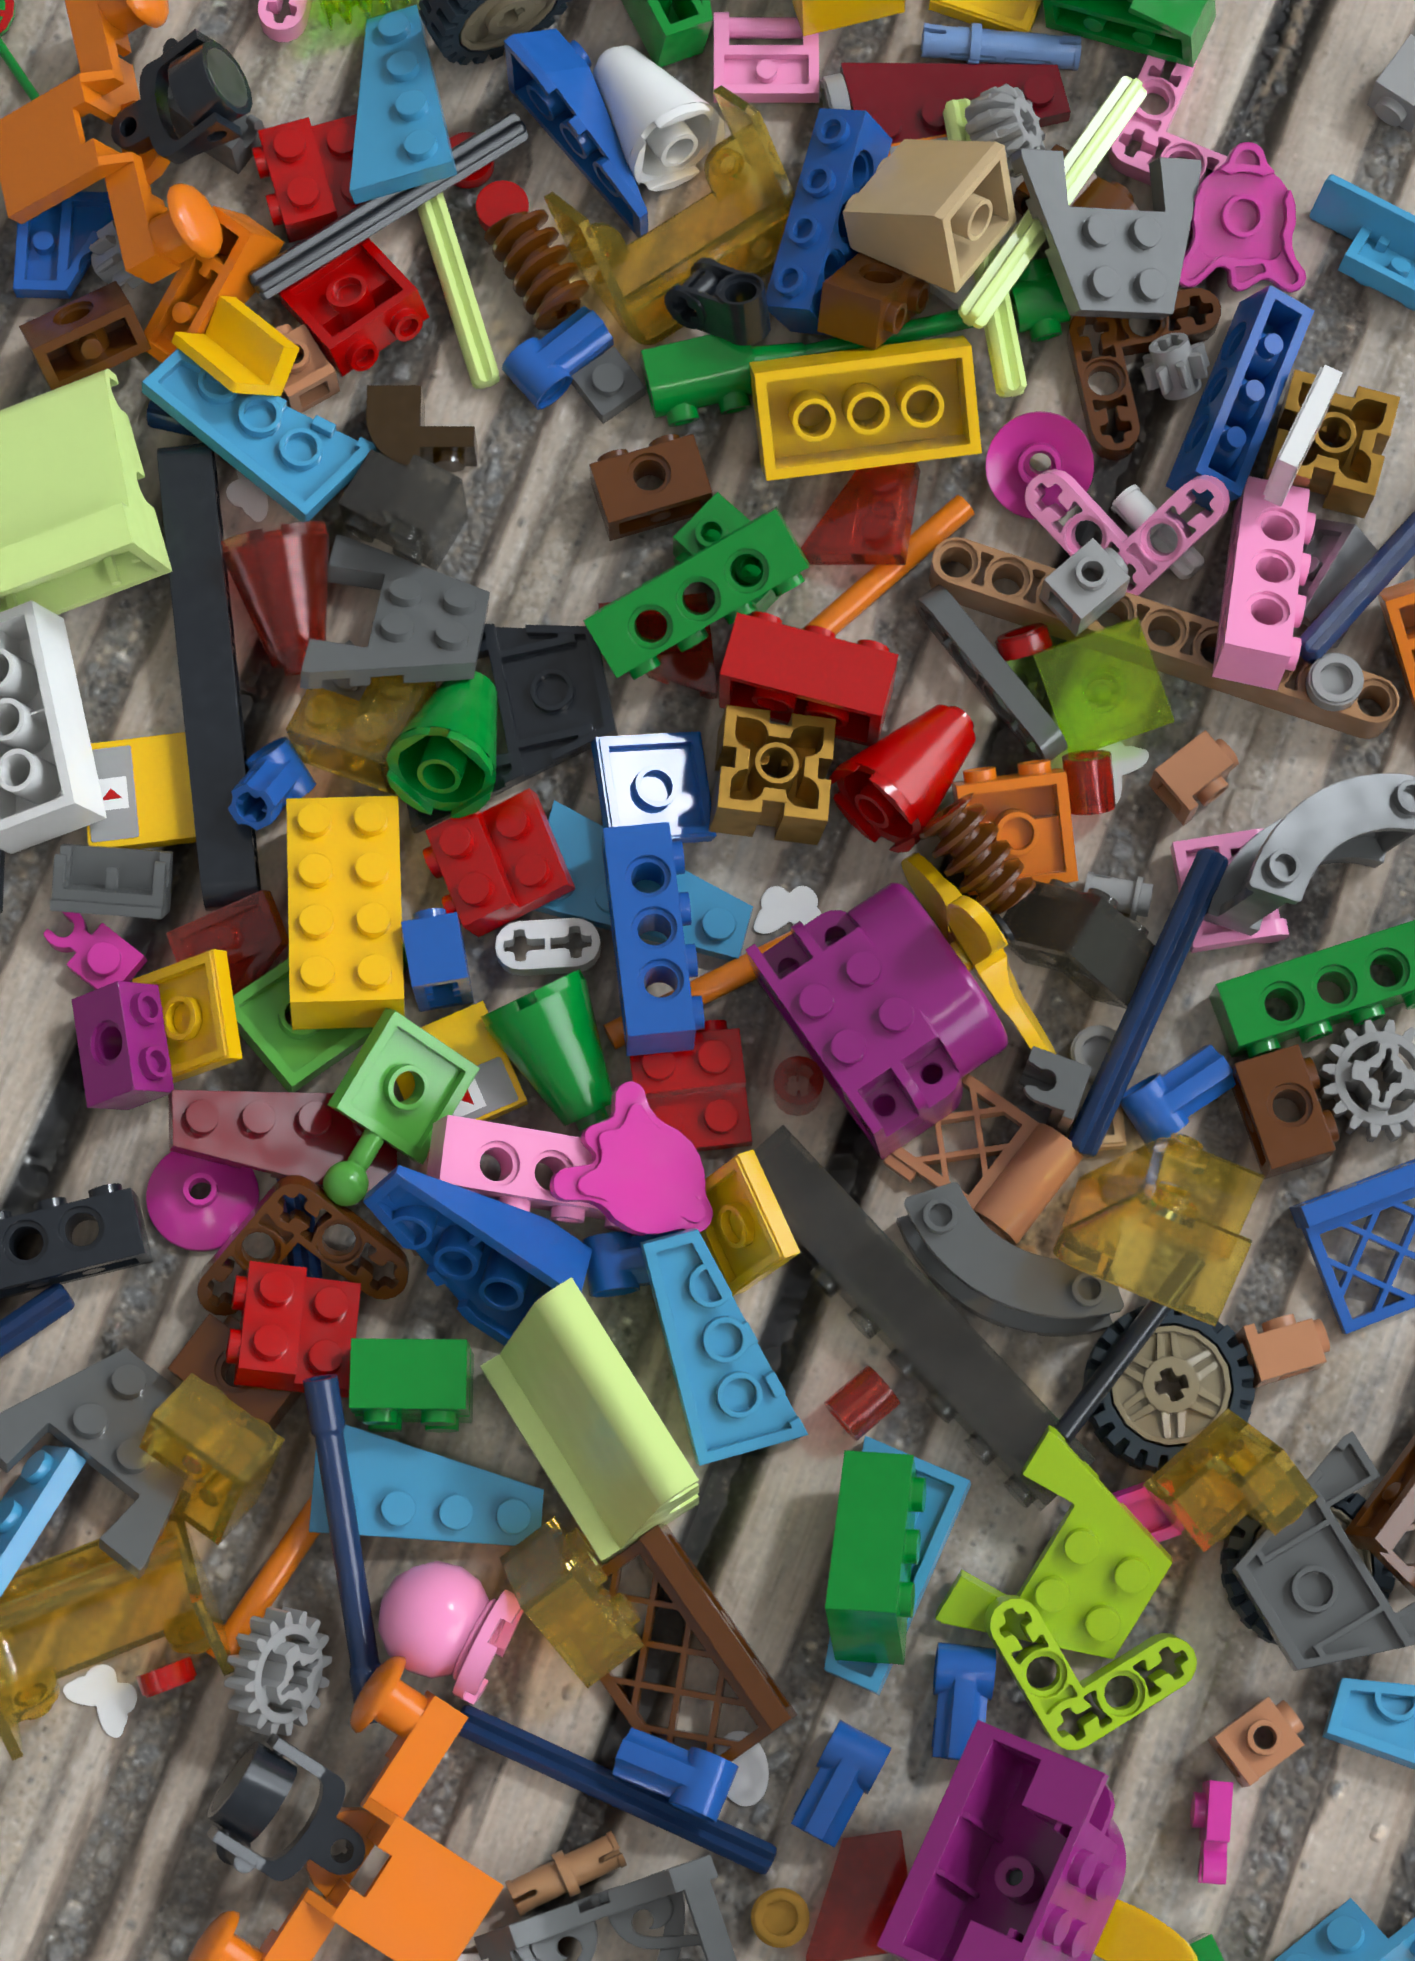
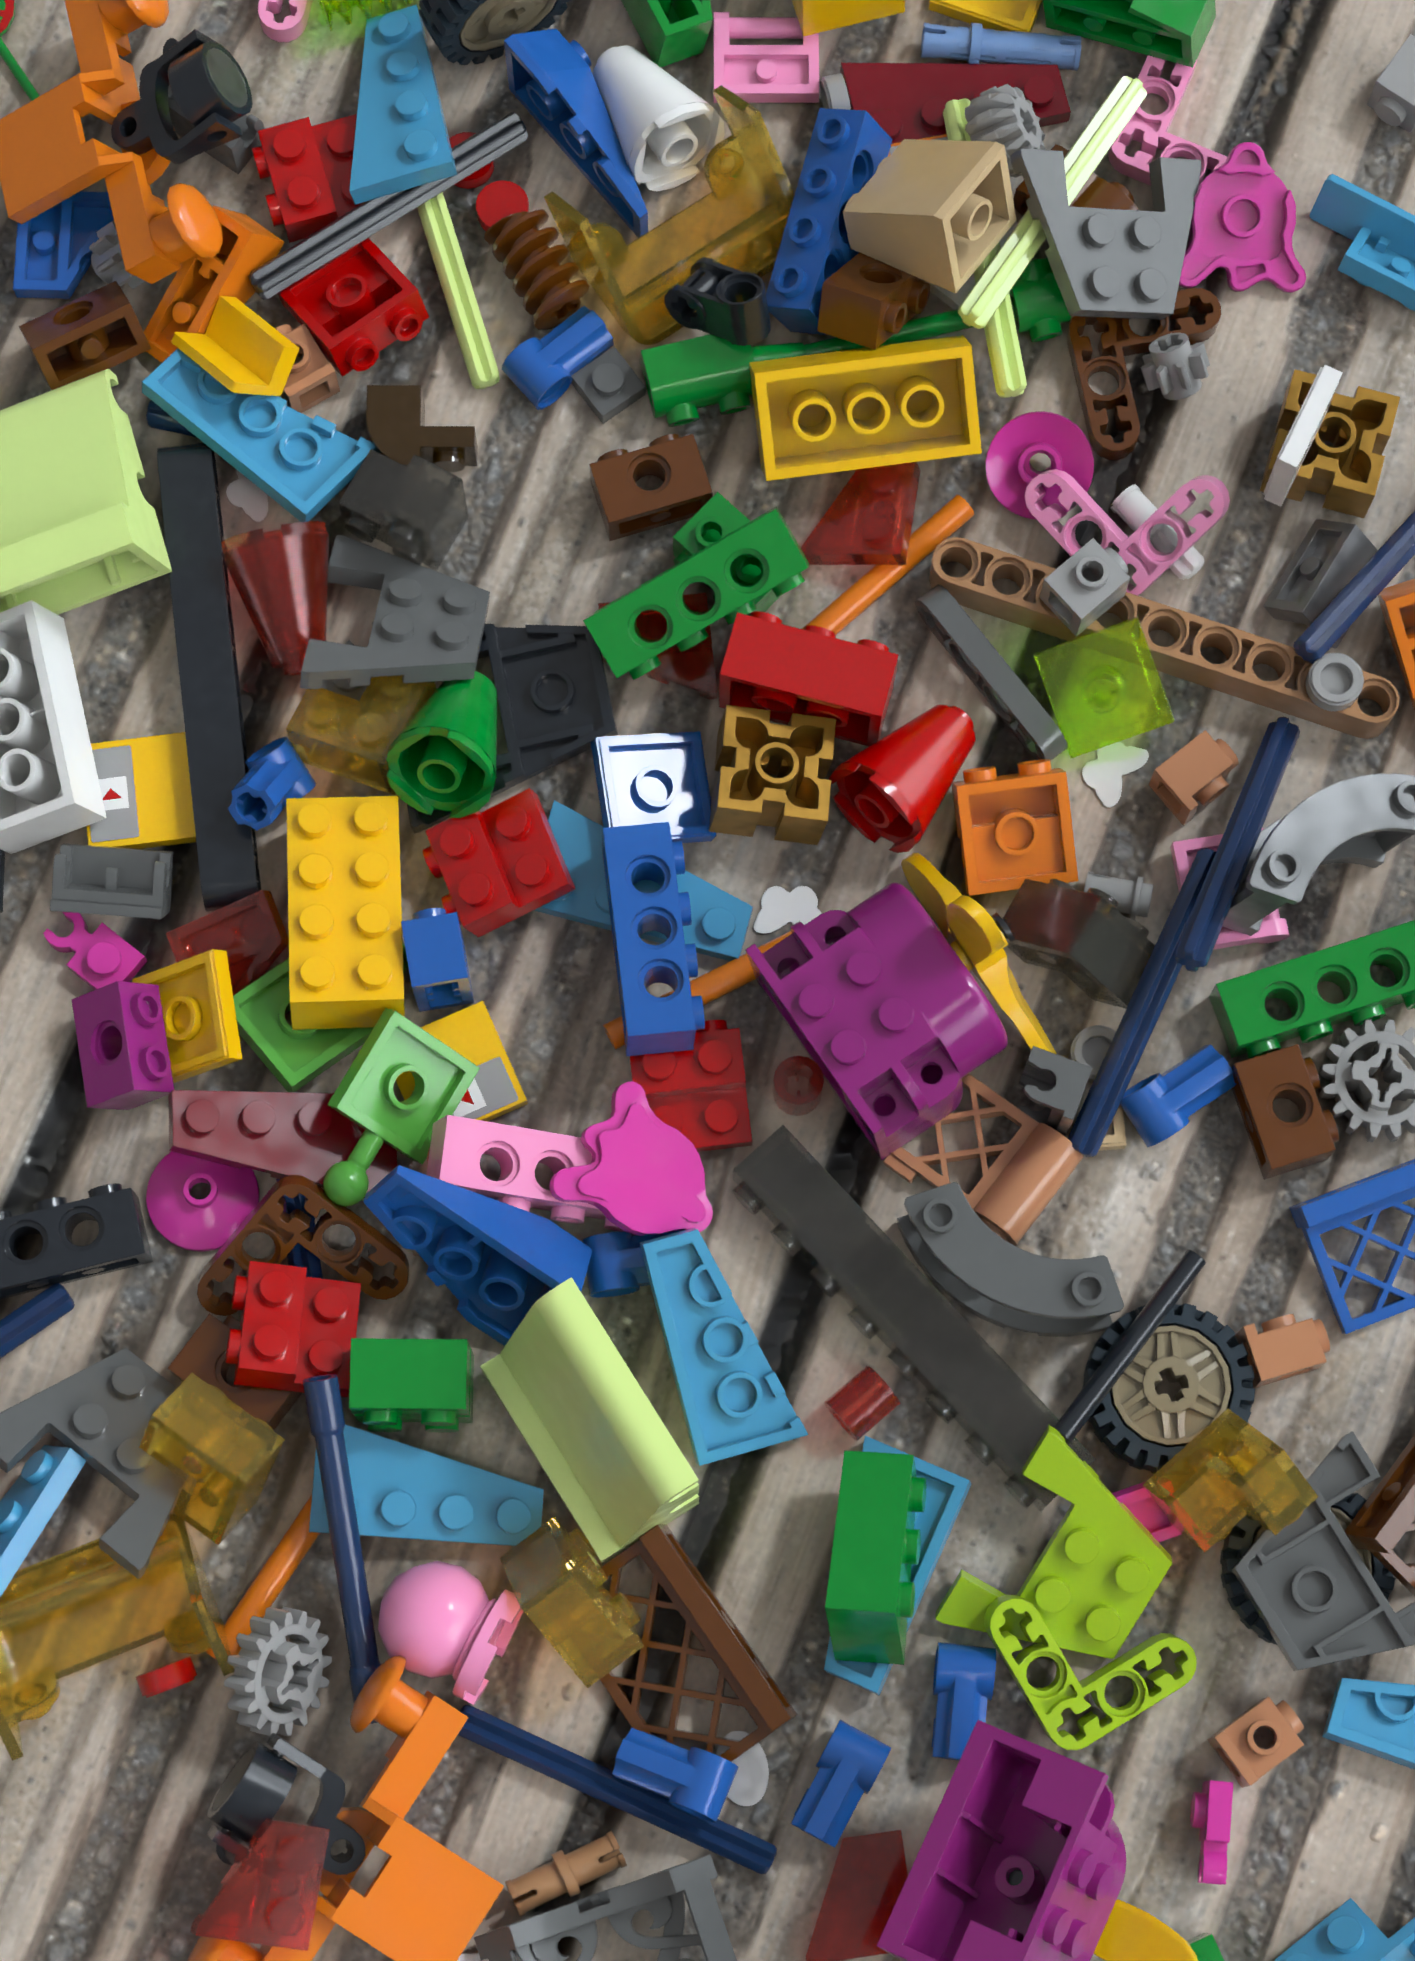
white sticker [63,1664,137,1738] -> none
green cone [481,969,613,1131] -> none
white beam [495,918,601,976] -> none
yellow tile [700,1149,800,1296] -> none
pearl gold tile [751,1888,810,1948] -> none
reddish brown piece [919,793,1036,916] -> none
red tile [995,623,1053,661] -> none
clear yellow windscreen [1053,1133,1264,1327] -> none
clear red gear [1062,750,1116,815] -> none
blue brick [1166,285,1314,511] -> none
bright pink brick [1212,476,1316,691] -> none
none -> clear red wing [190,1818,330,1951]
none -> dark blue axle [1175,717,1300,972]

